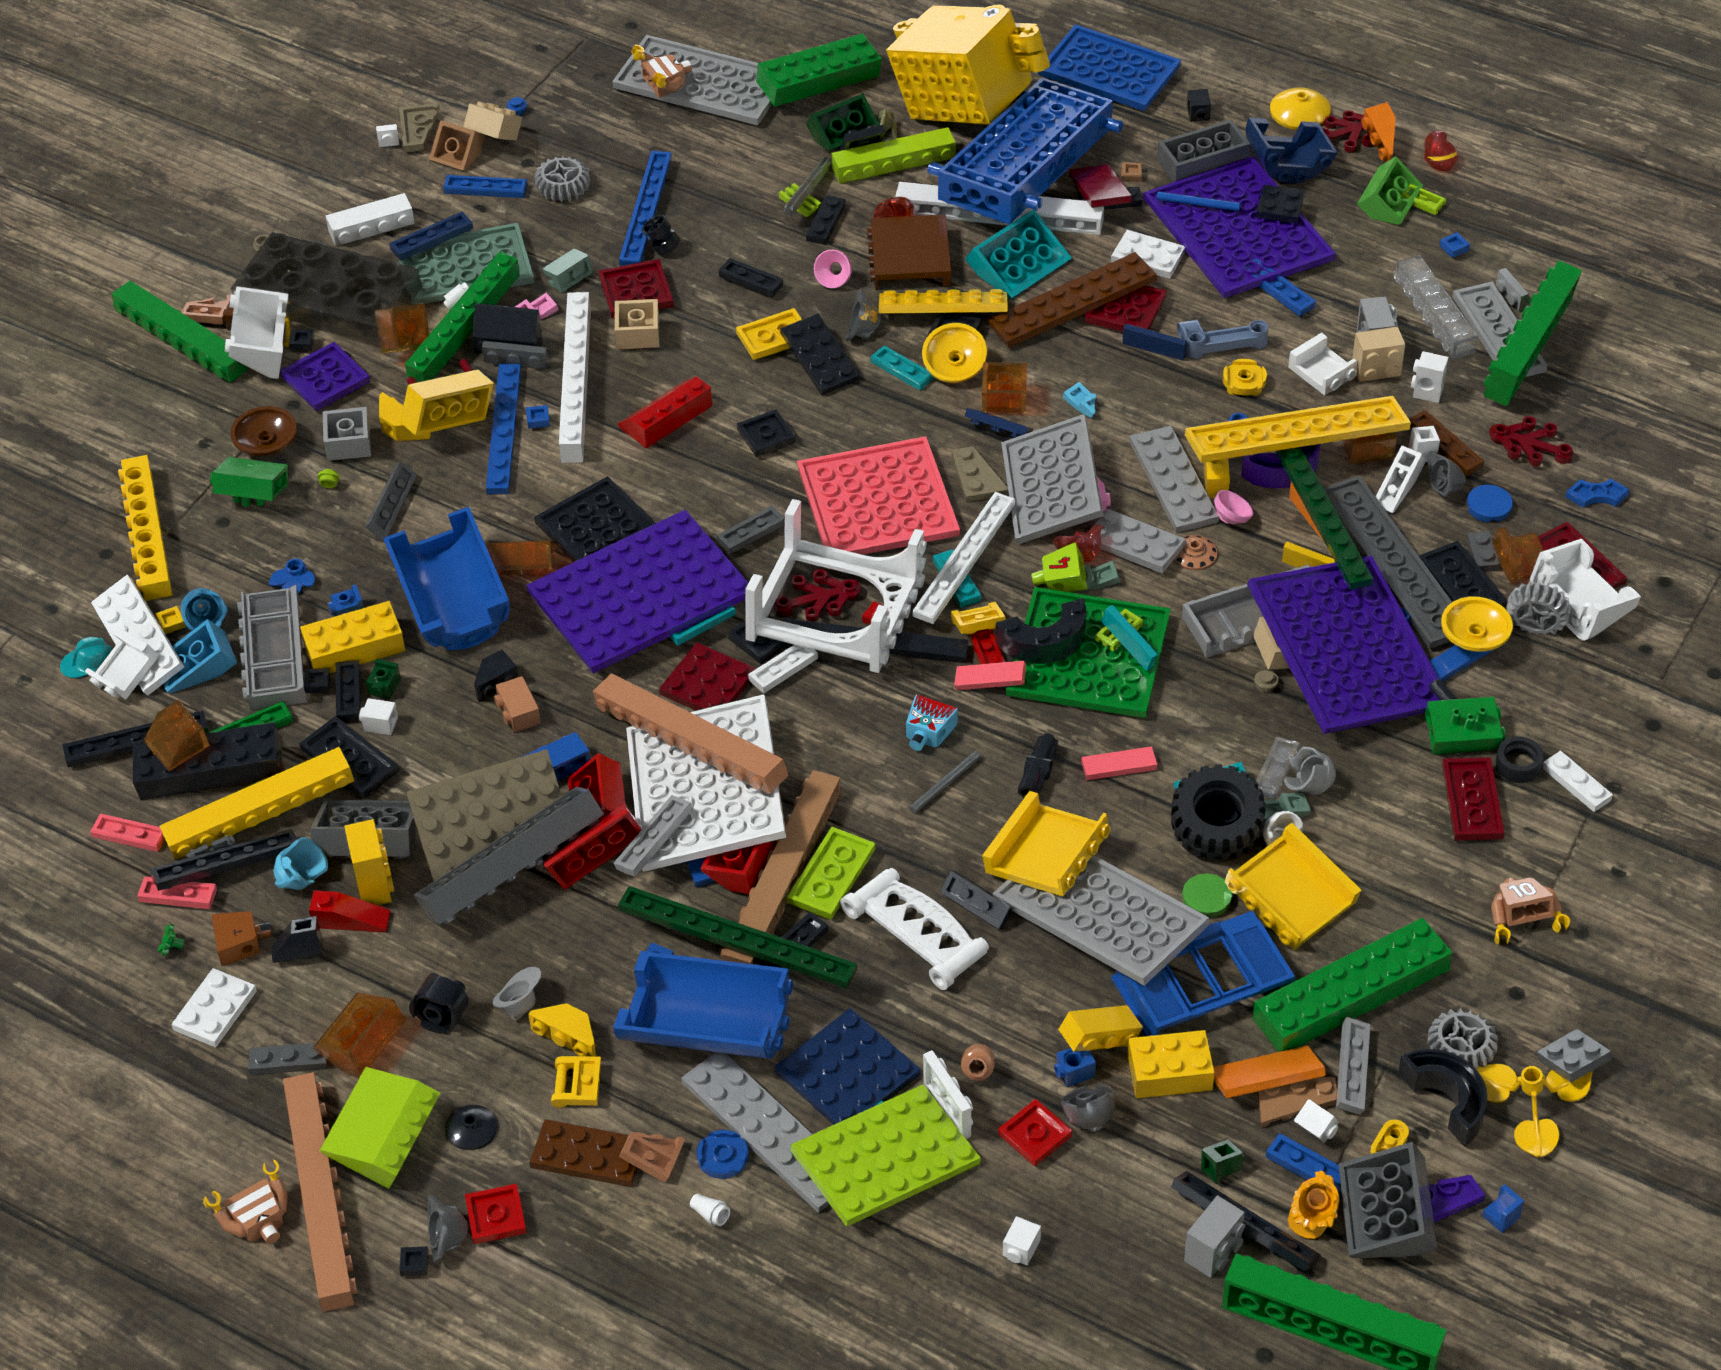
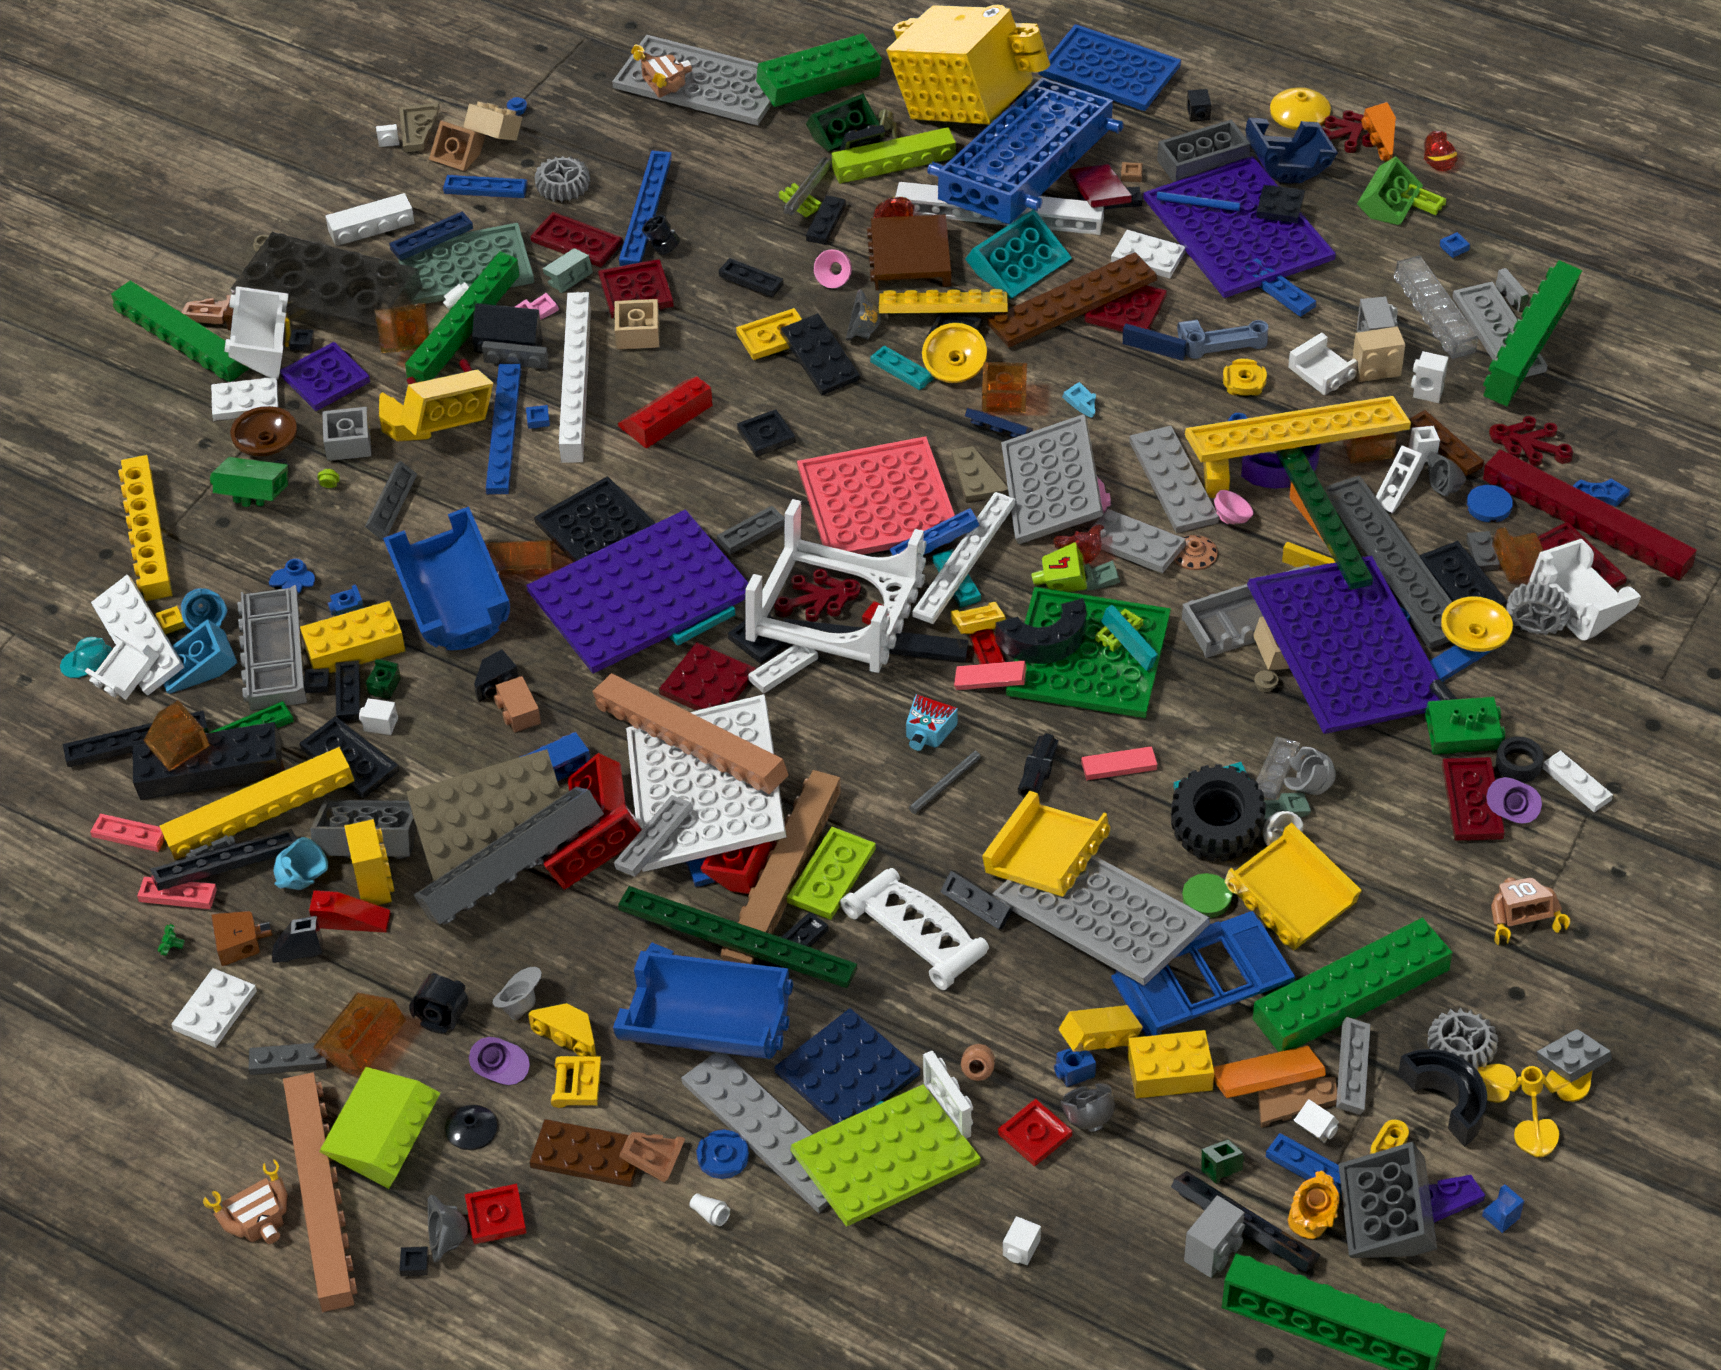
none -> white plate [211,377,279,421]
none -> medium lavender piece [469,1037,530,1085]
none -> dark red tile [530,212,623,268]
none -> blue plate [890,508,980,556]
none -> dark red brick [1483,449,1697,581]
none -> medium lavender piece [1486,777,1542,824]

